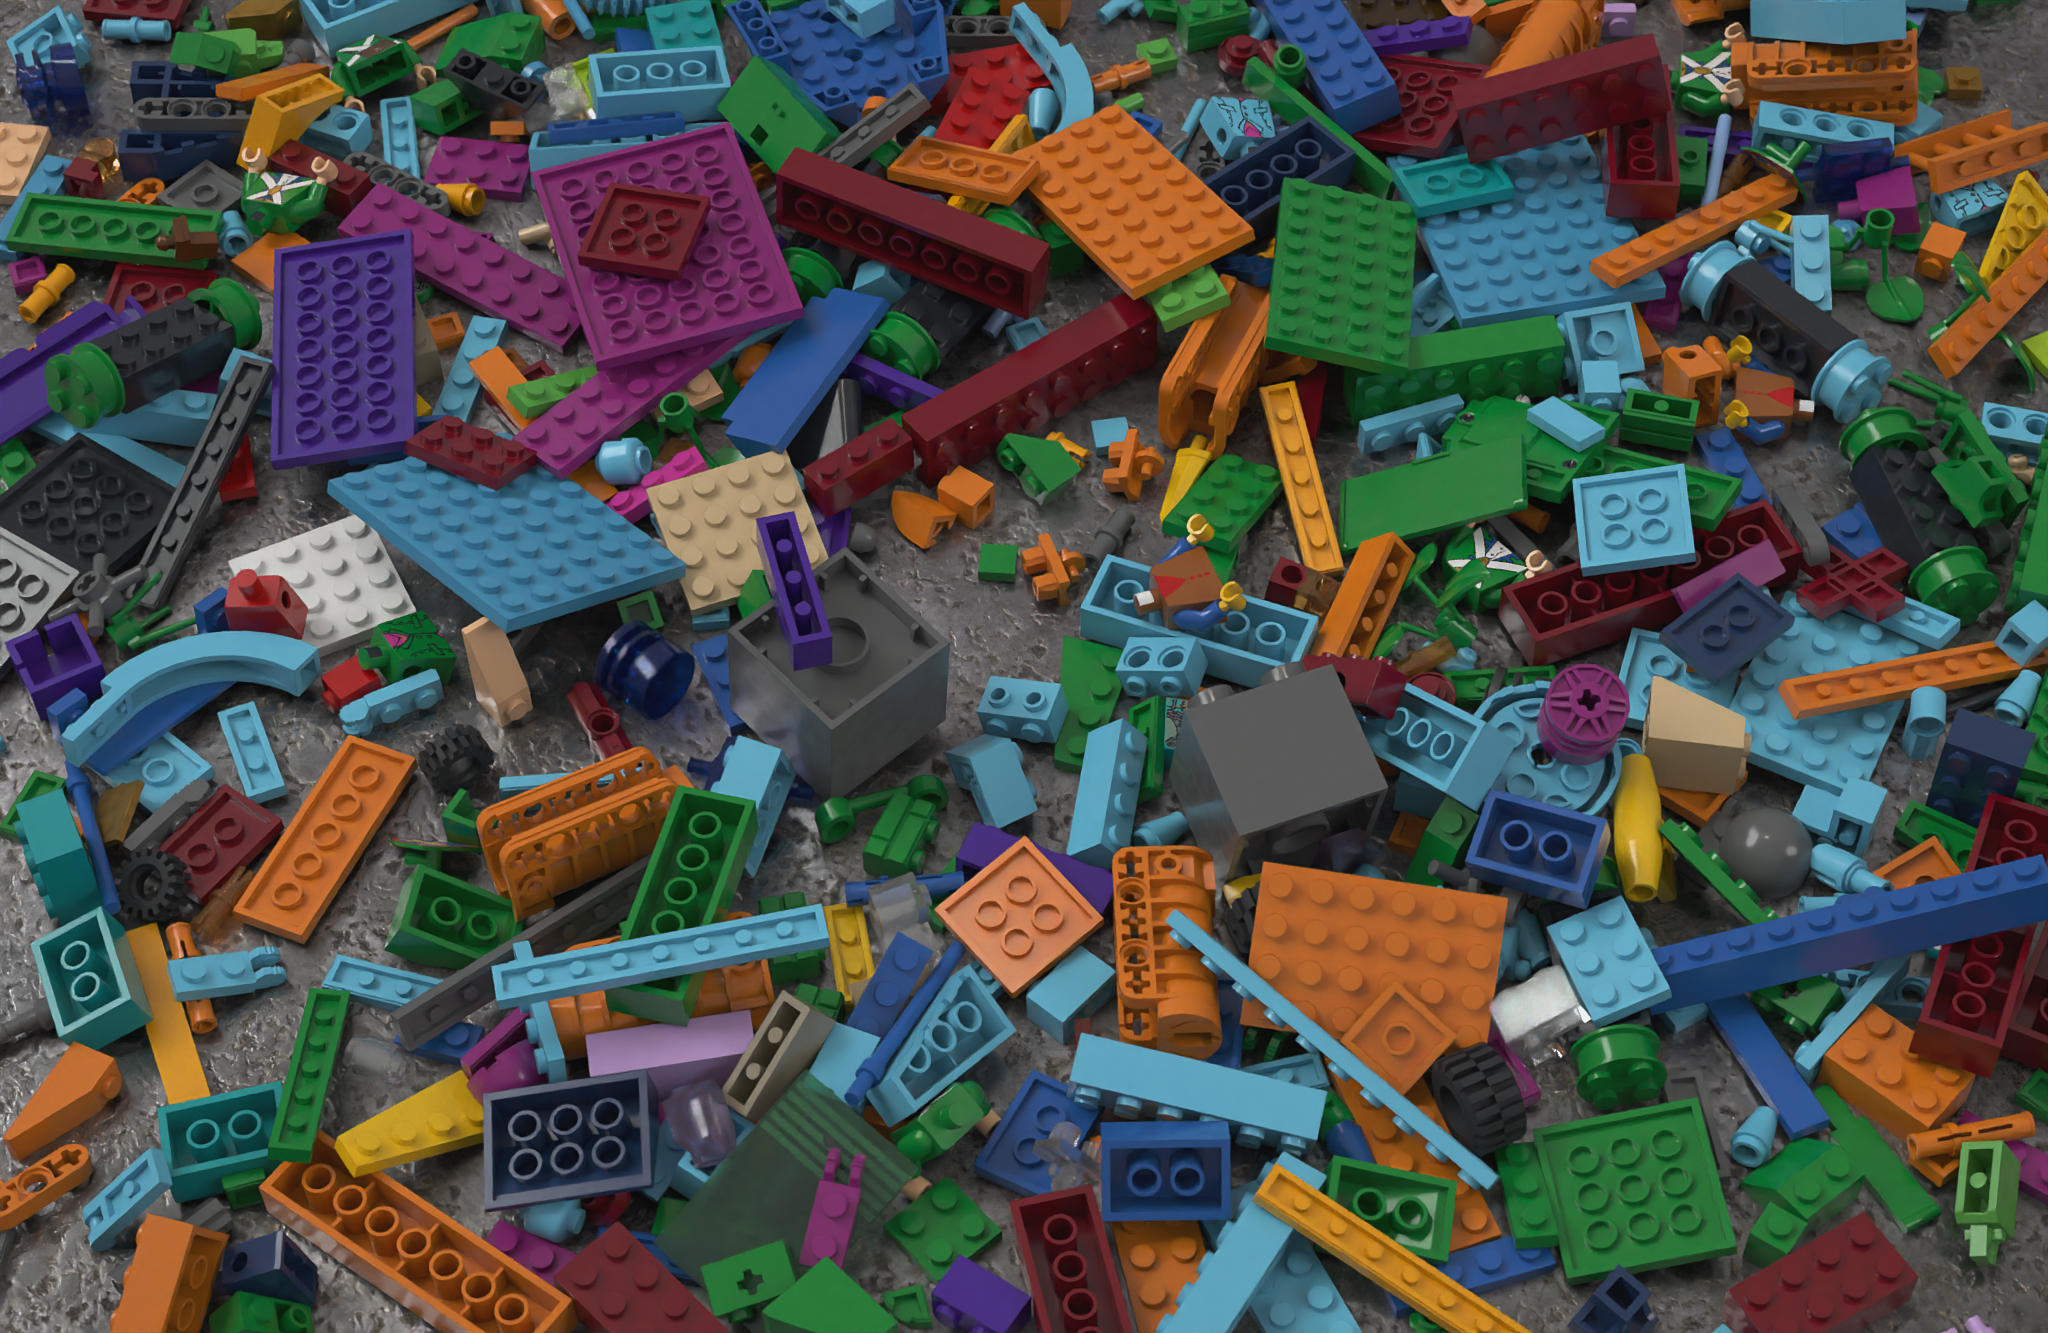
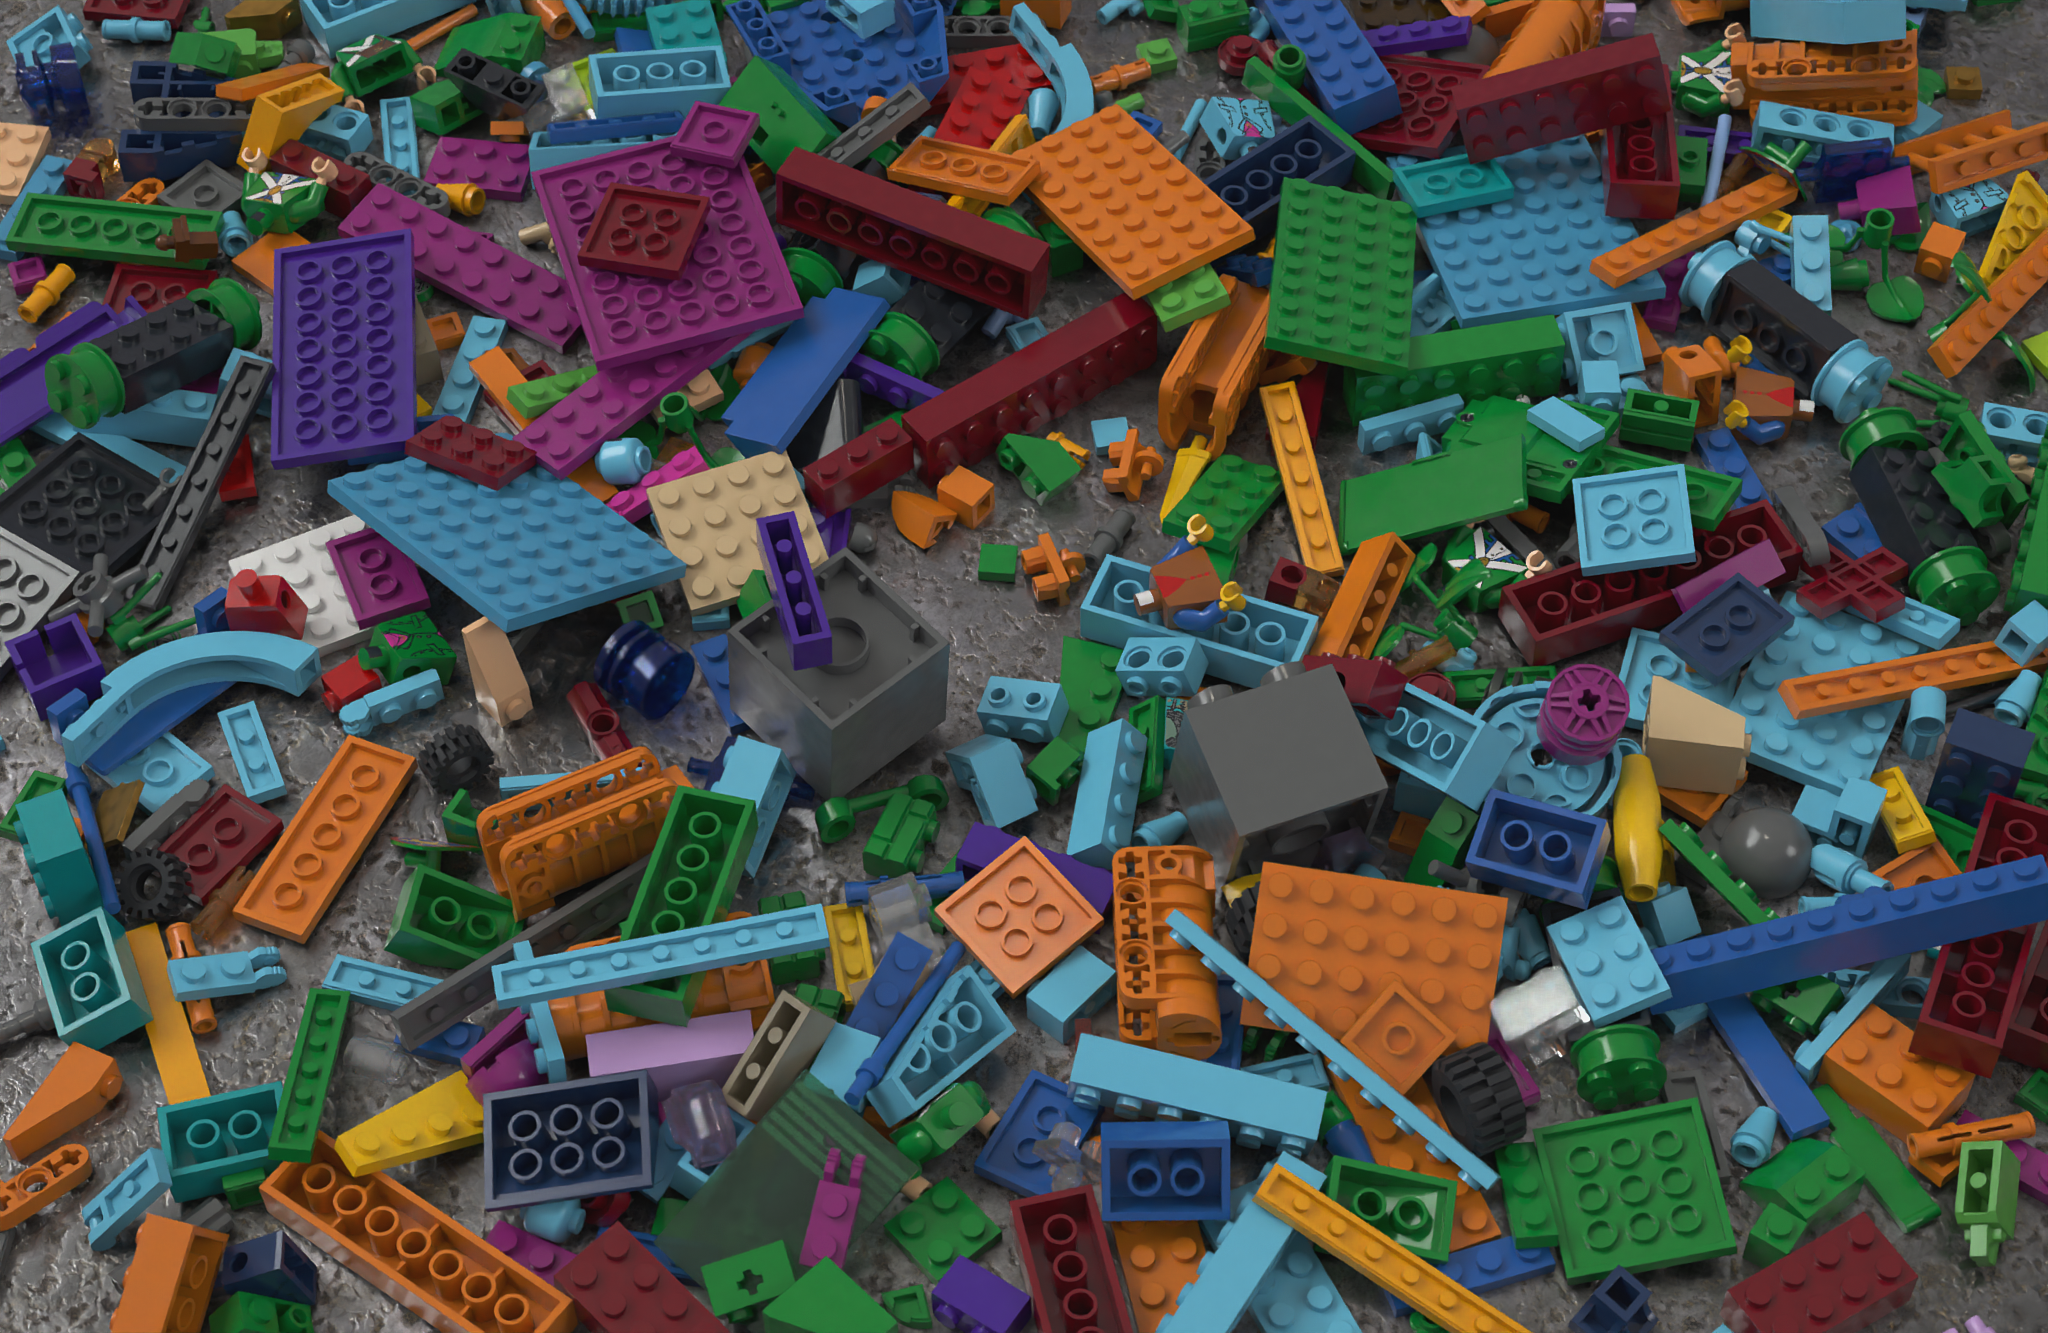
none -> dark grey hand [141,468,182,511]
none -> magenta plate [325,528,431,630]
none -> magenta plate [670,101,760,169]
none -> green brick [1025,736,1084,807]
none -> medium azure brick [1636,881,1702,946]
none -> yellow tile [1870,766,1937,854]

